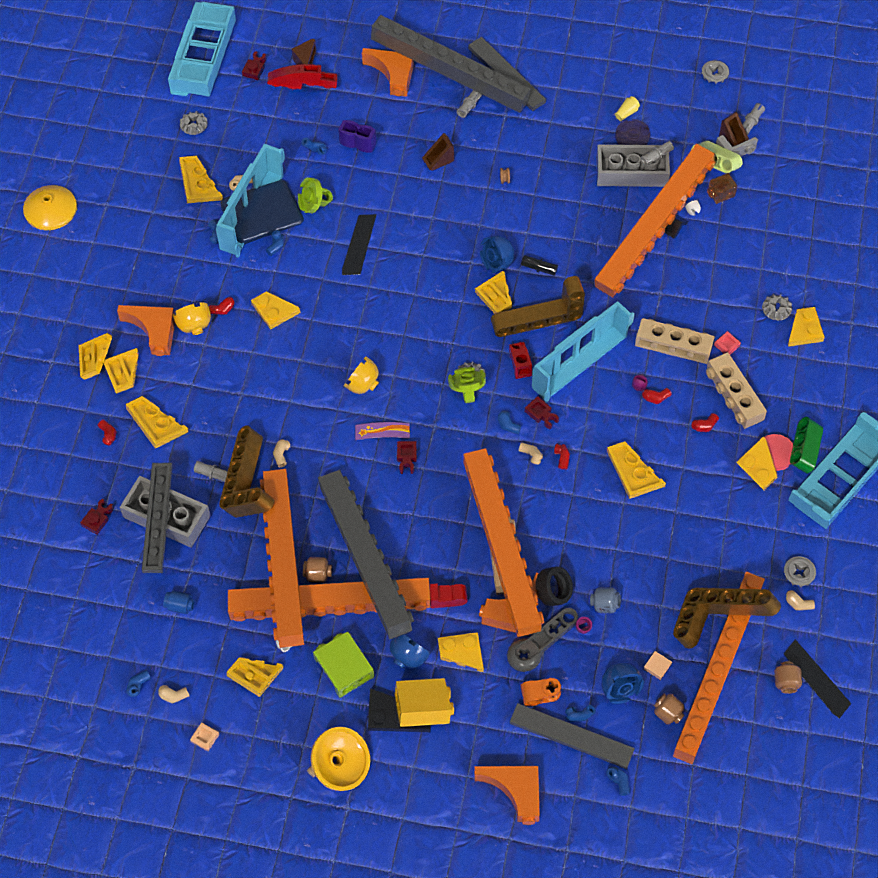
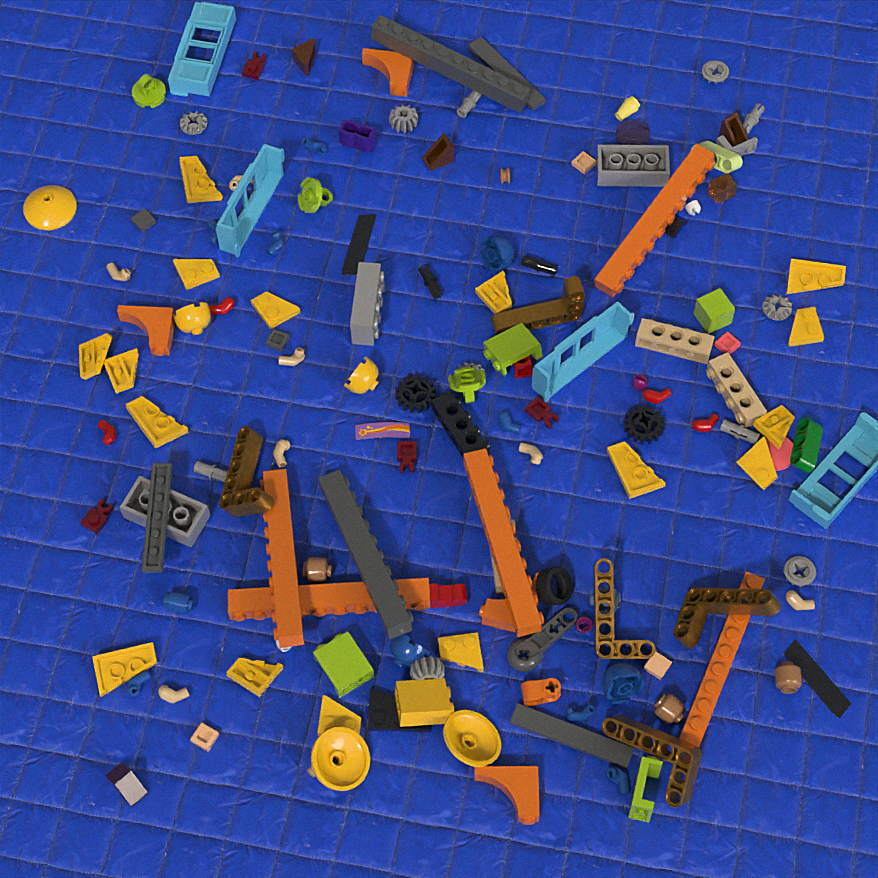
dark blue piece [220,180,304,244] -> none
red slope [267,64,337,89] -> none
red arm [554,444,570,470] -> none
light grey axle [640,141,674,167] -> none
none -> yellow wing [92,642,157,697]
none -> tan arm [106,263,131,281]
none -> slope [106,763,148,807]
none -> dark grey tile [131,209,156,232]
none -> lime tile [132,74,166,108]
none -> yellow wing [173,259,220,290]
none -> dark grey tile [265,329,290,352]
none -> tan arm [279,348,305,366]
none -> yellow wing [317,695,362,736]
none -> light grey brick [350,262,385,346]
none -> light grey gear [389,103,418,134]
none -> black gear [395,374,436,414]
none -> light grey gear [410,656,445,680]
none -> black axle [418,264,443,299]
none -> black brick [431,391,490,458]
none -> yellow dish [443,710,501,767]
none -> lime panel [483,323,543,376]
none -> light nougat tile [571,151,596,175]
none -> pearl gold beam [593,558,656,659]
none -> pearl gold beam [602,714,702,808]
none -> black gear [623,404,665,445]
none -> lime panel [628,756,663,823]
none -> lime head [694,288,735,334]
none -> light grey pin [720,419,760,445]
none -> yellow wing [753,405,795,449]
none -> yellow wing [786,259,846,294]

